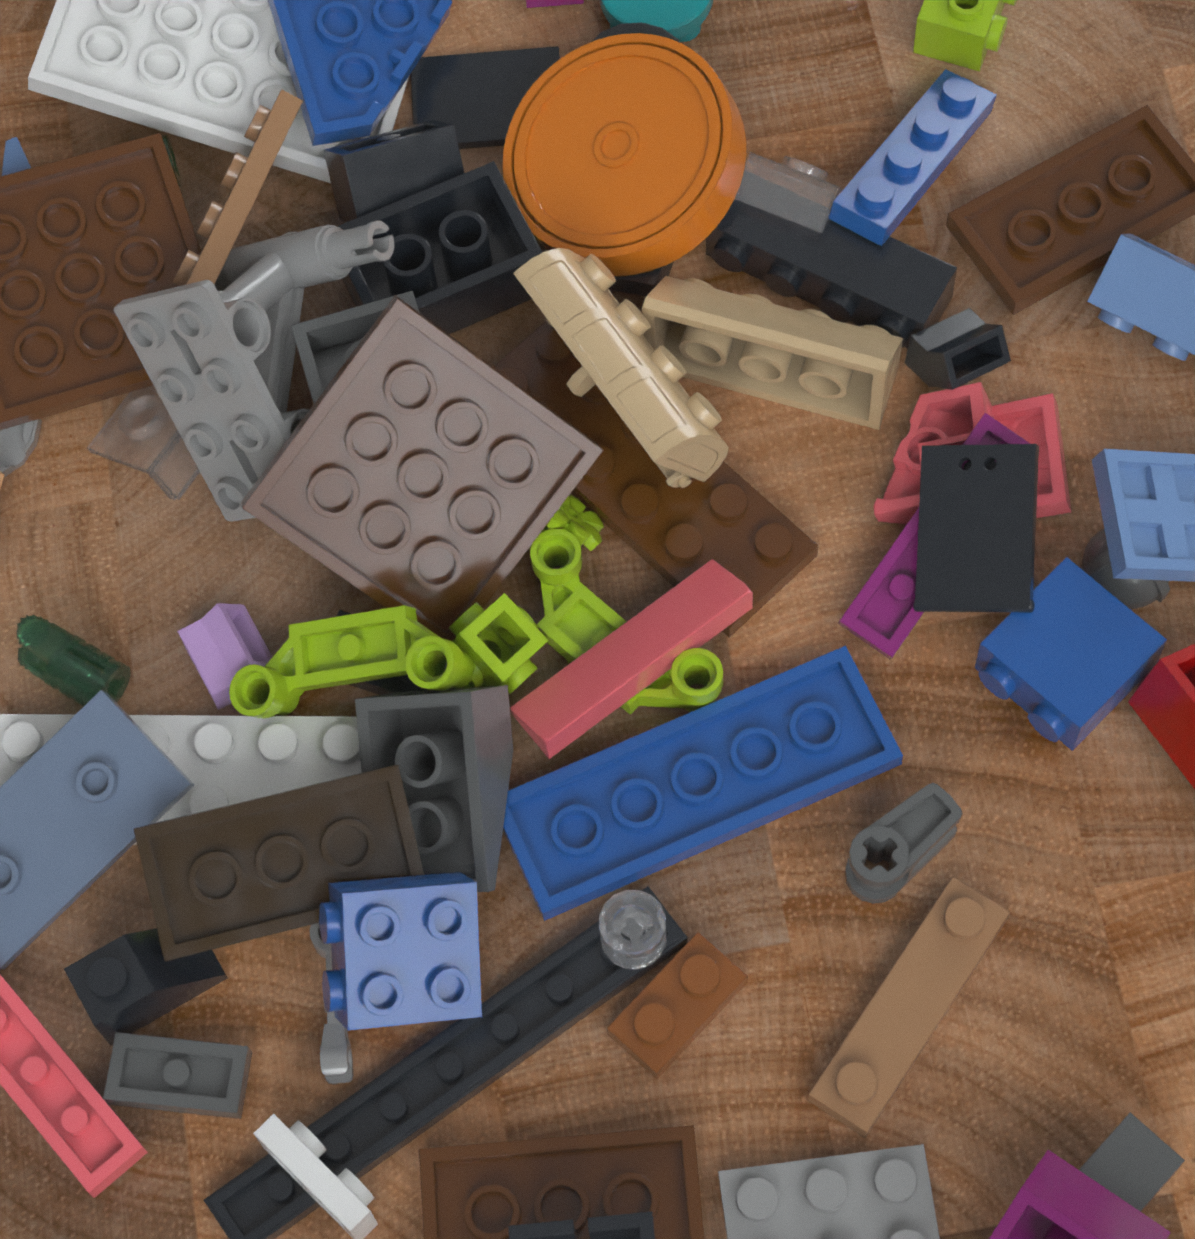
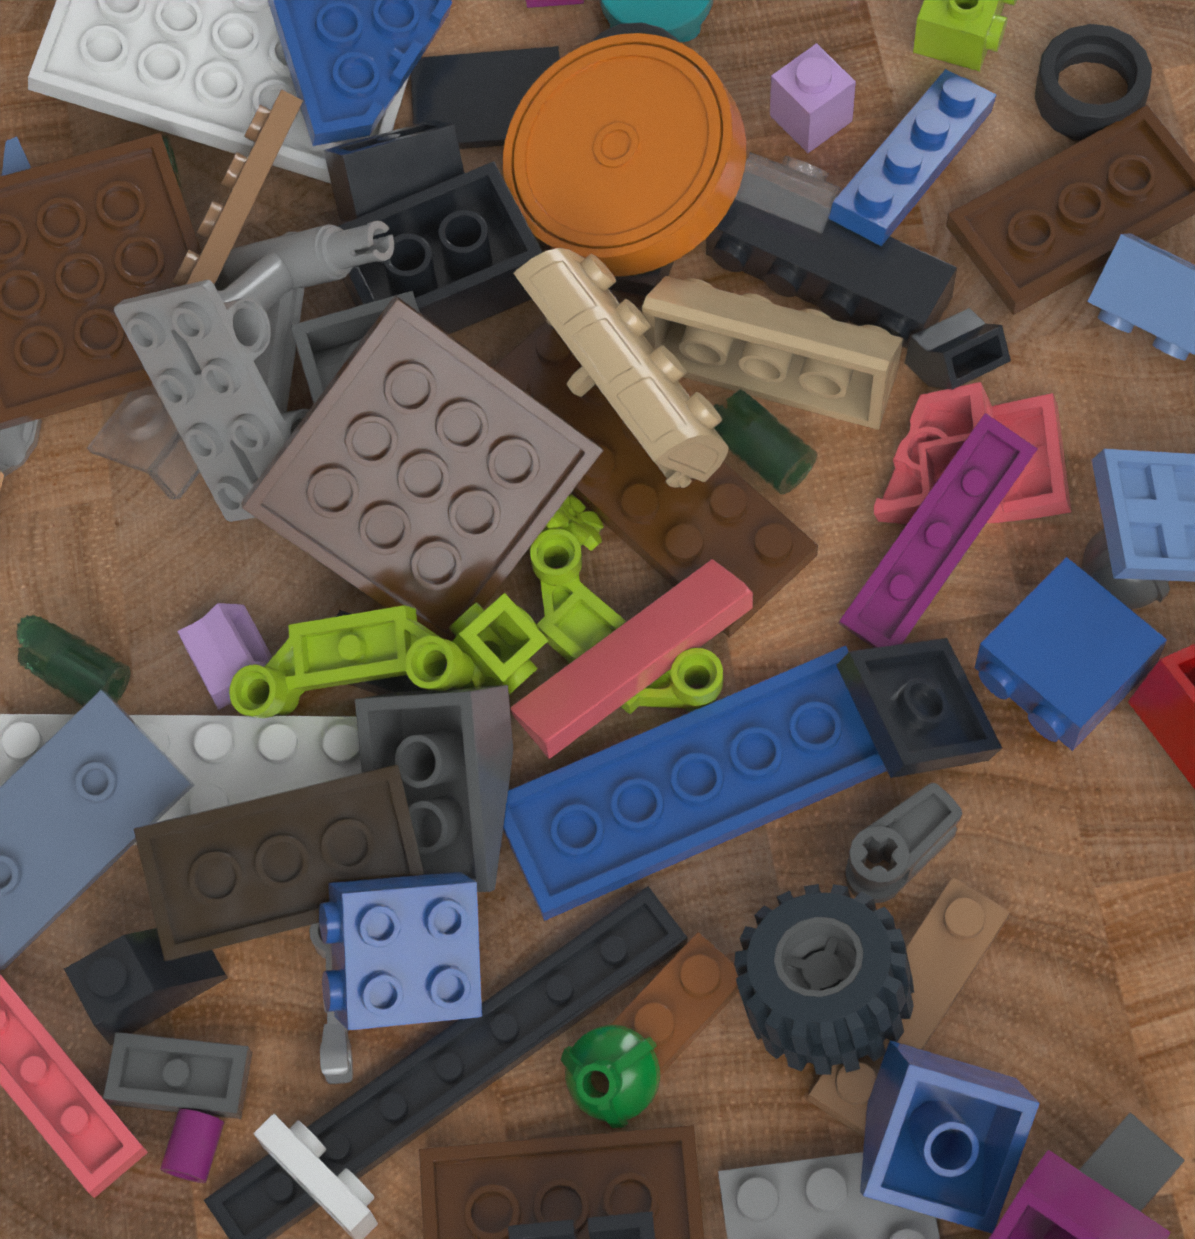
clear wheel [599,890,666,969] -> none
black container [913,444,1039,613] -> none
none -> magenta hinge [160,1109,224,1183]
none -> green piece [560,1025,660,1129]
none -> clear green hinge [713,389,818,494]
none -> black wheel [734,884,915,1075]
none -> lavender brick [770,43,856,153]
none -> black plate [836,638,1002,778]
none -> blue slope [860,1040,1040,1234]
none -> black tyre [1035,24,1152,141]

